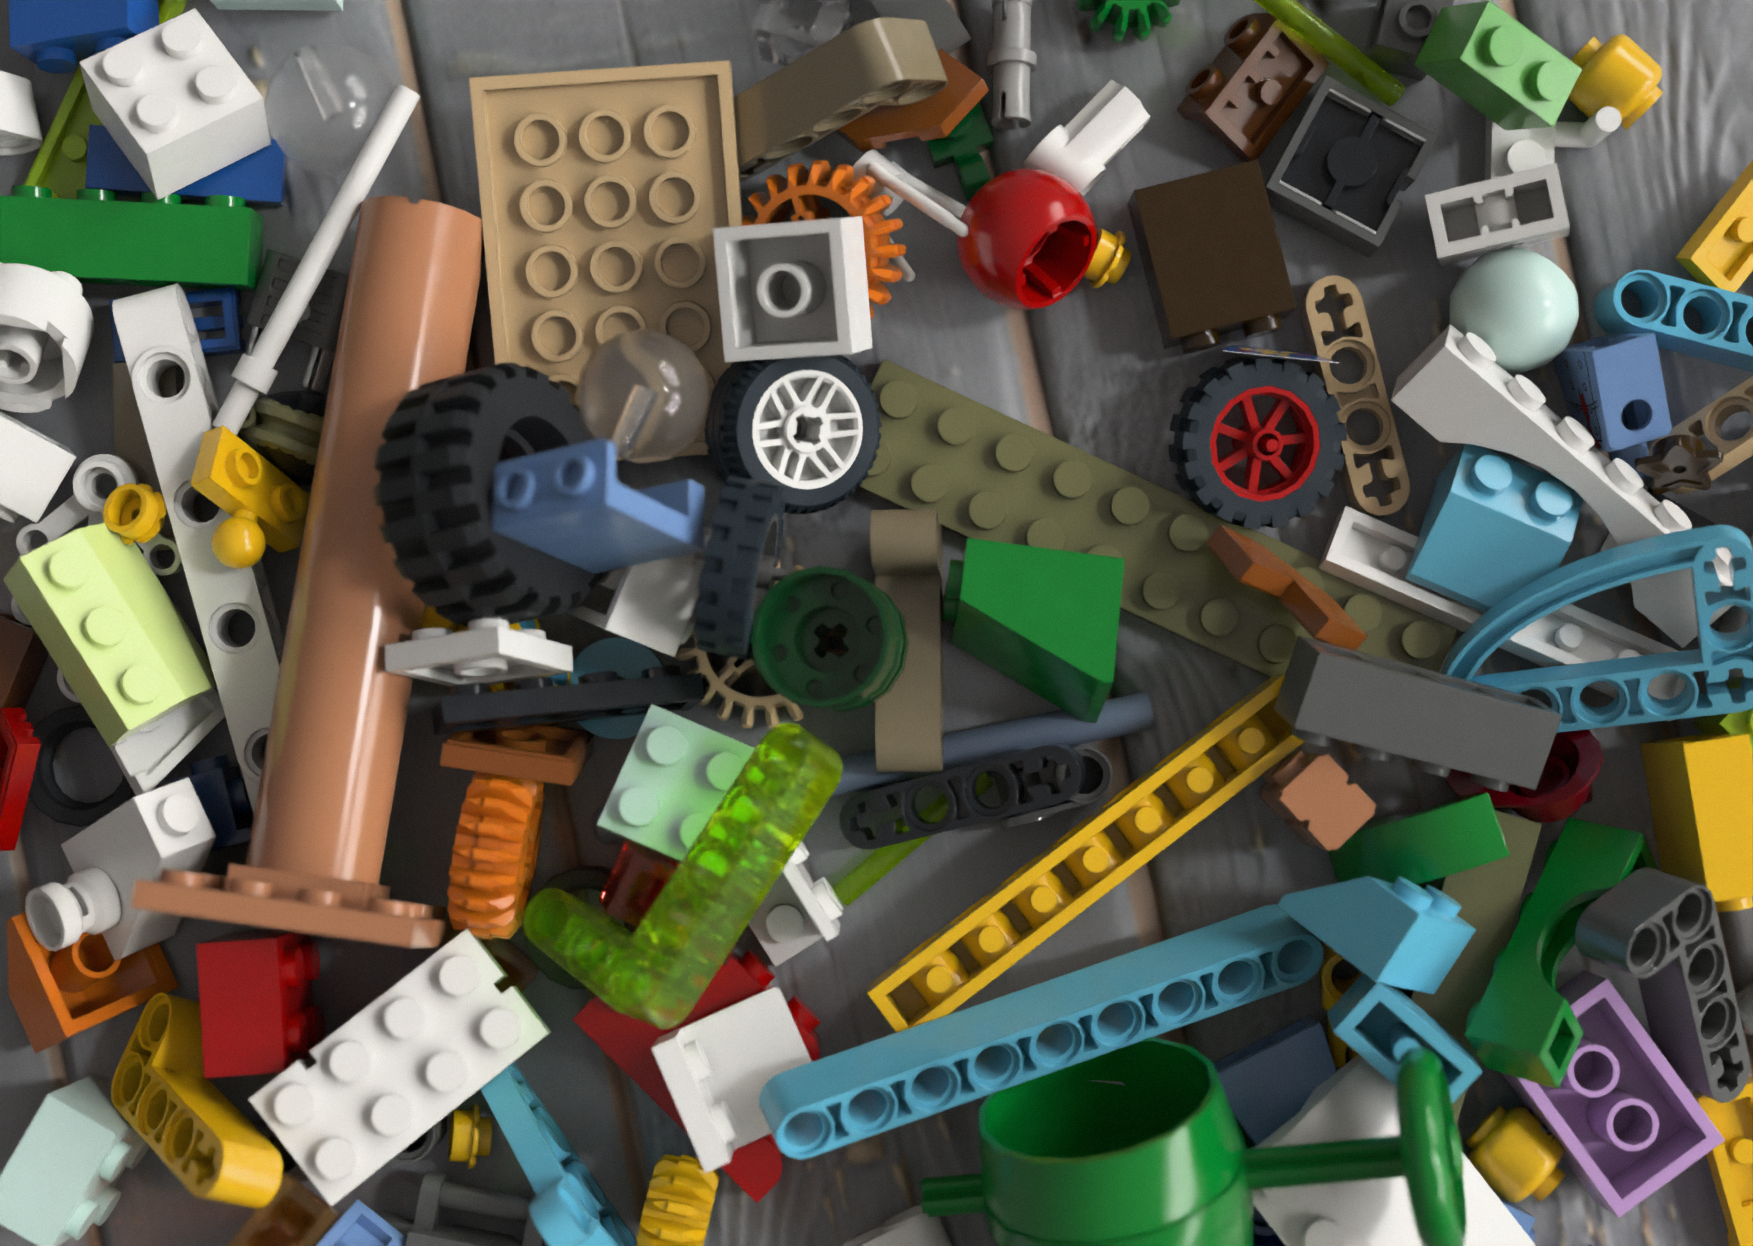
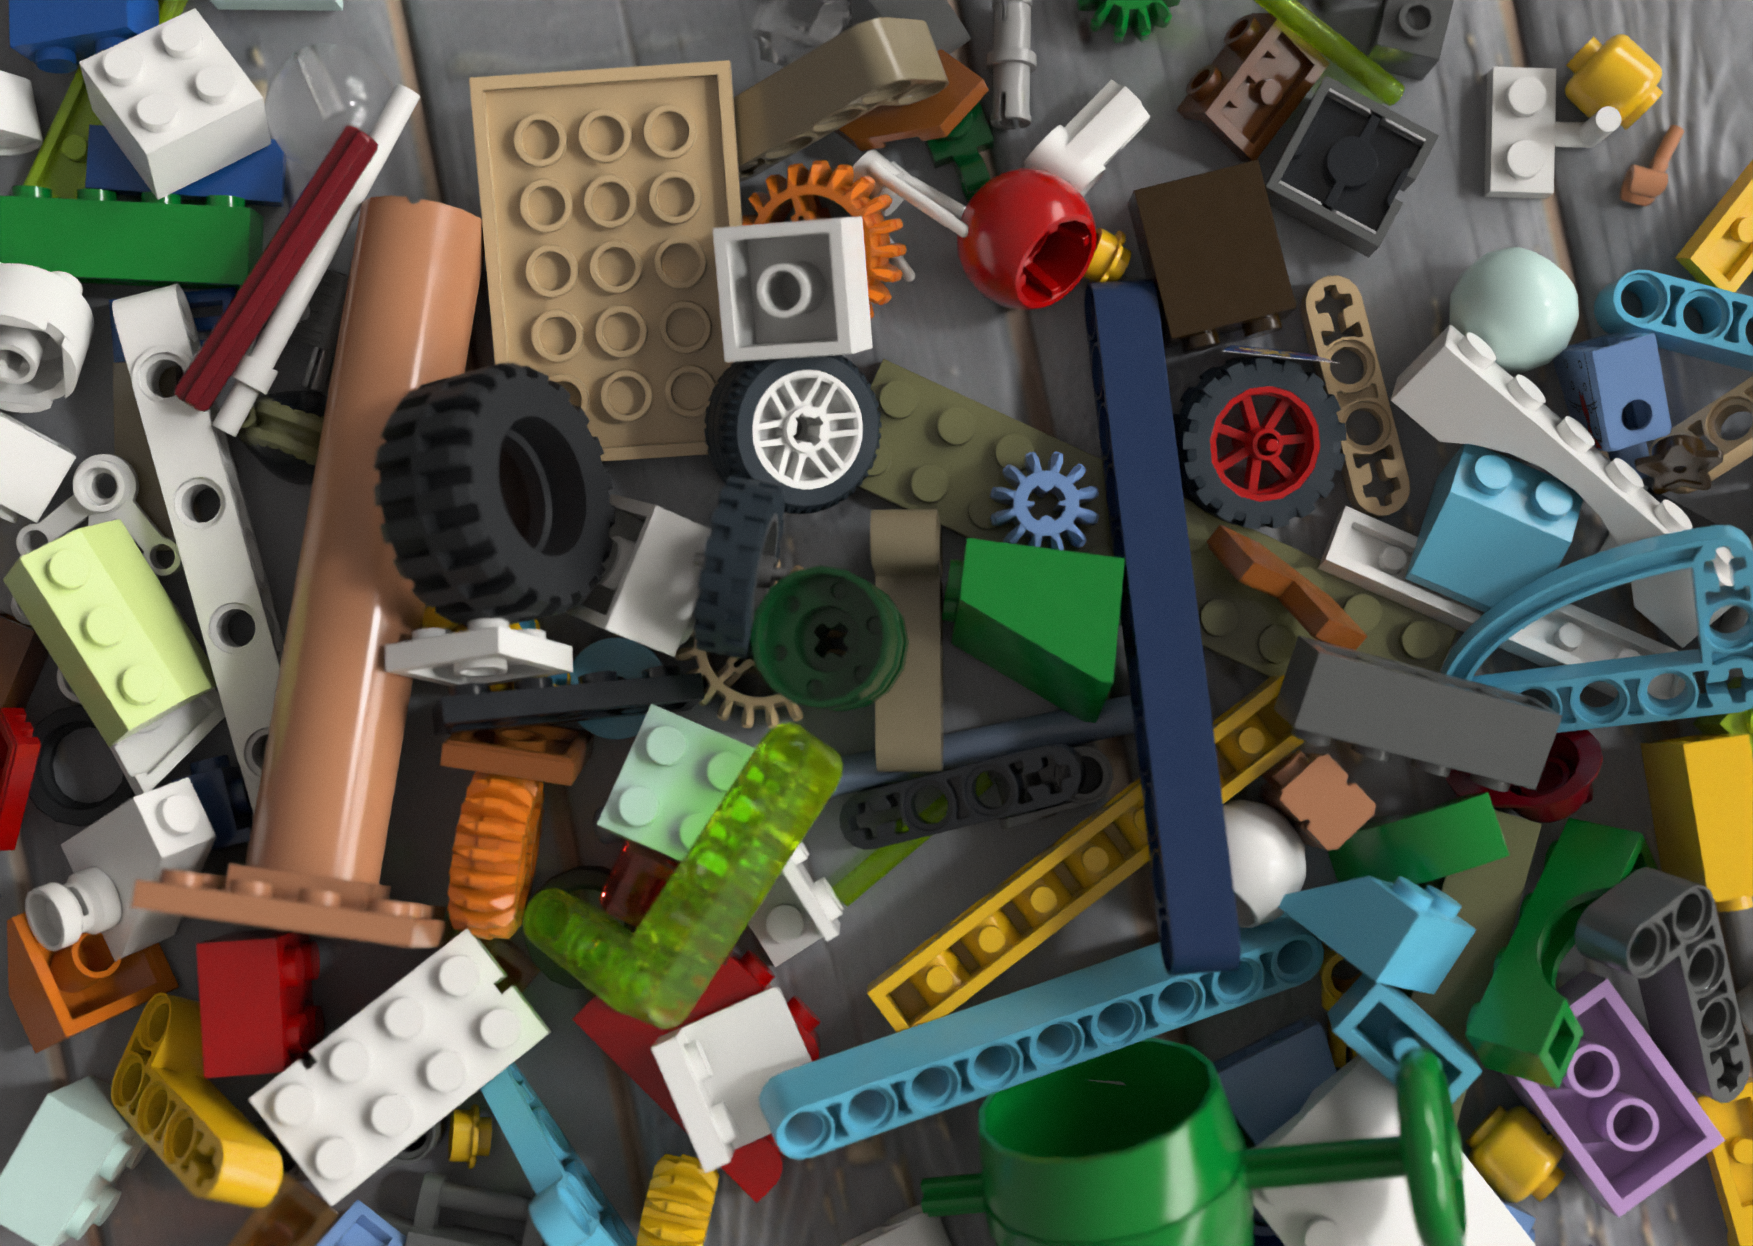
yellow plate [103,483,167,545] -> none
yellow plate [190,425,310,569] -> none
medium blue panel [492,438,704,574] -> none
clear piece [575,328,711,465] -> none
bright green brick [1414,0,1582,130] -> none
white brick [1425,163,1570,266] -> none
none -> dark red axle [174,125,378,412]
none -> medium blue gear [990,452,1099,550]
none -> dark blue beam [1084,279,1241,976]
none -> white helmet [1223,800,1306,928]
none -> nougat hand [1619,125,1684,206]

